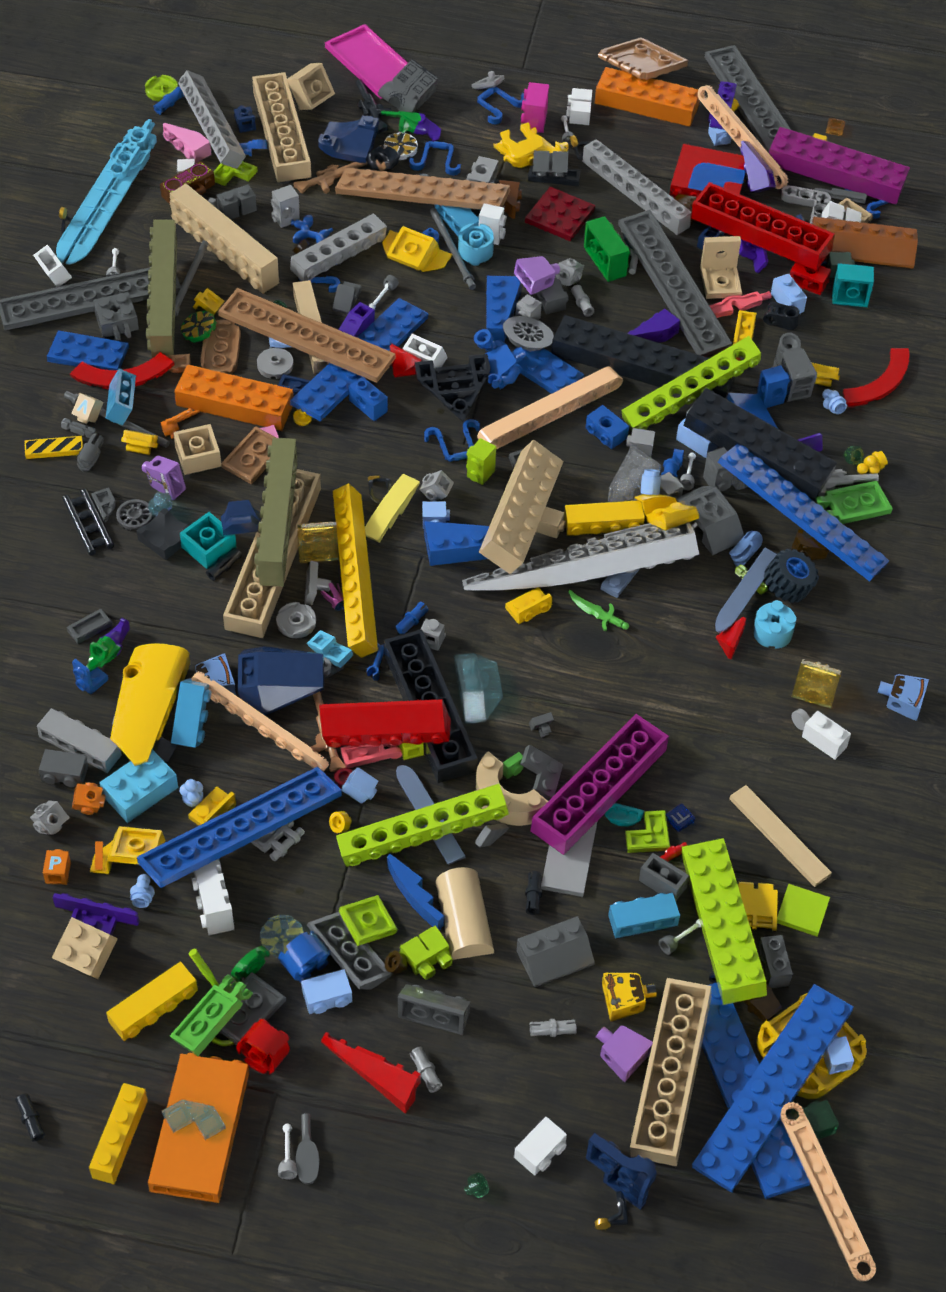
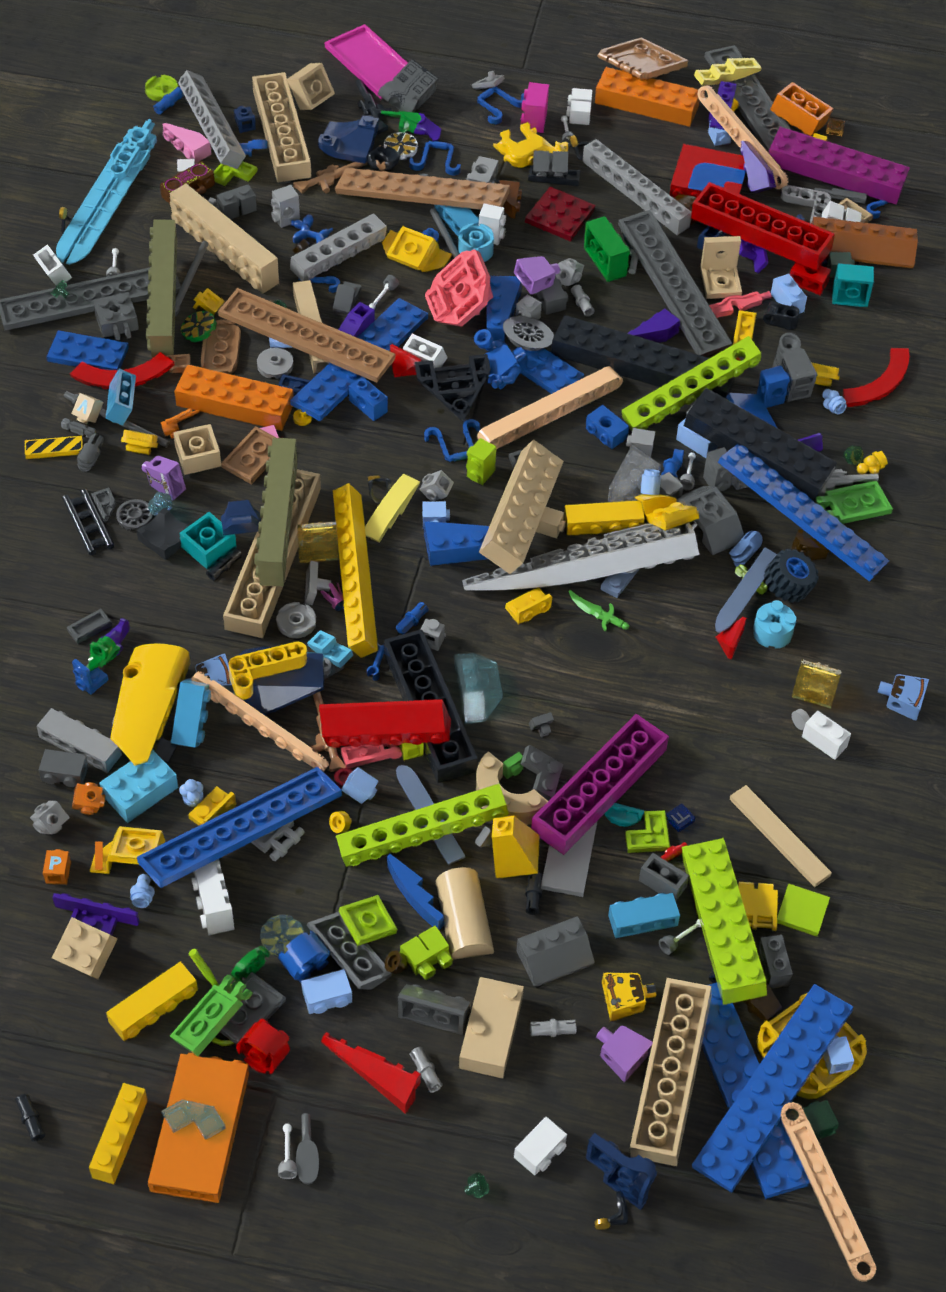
none -> clear green tile [51,280,70,299]
none -> yellow beam [229,642,307,700]
none -> coral piece [425,250,493,327]
none -> tan brick [459,977,524,1078]
none -> yellow slope [492,816,540,878]
none -> light yellow slope [694,58,762,86]
none -> orange brick [770,82,834,136]

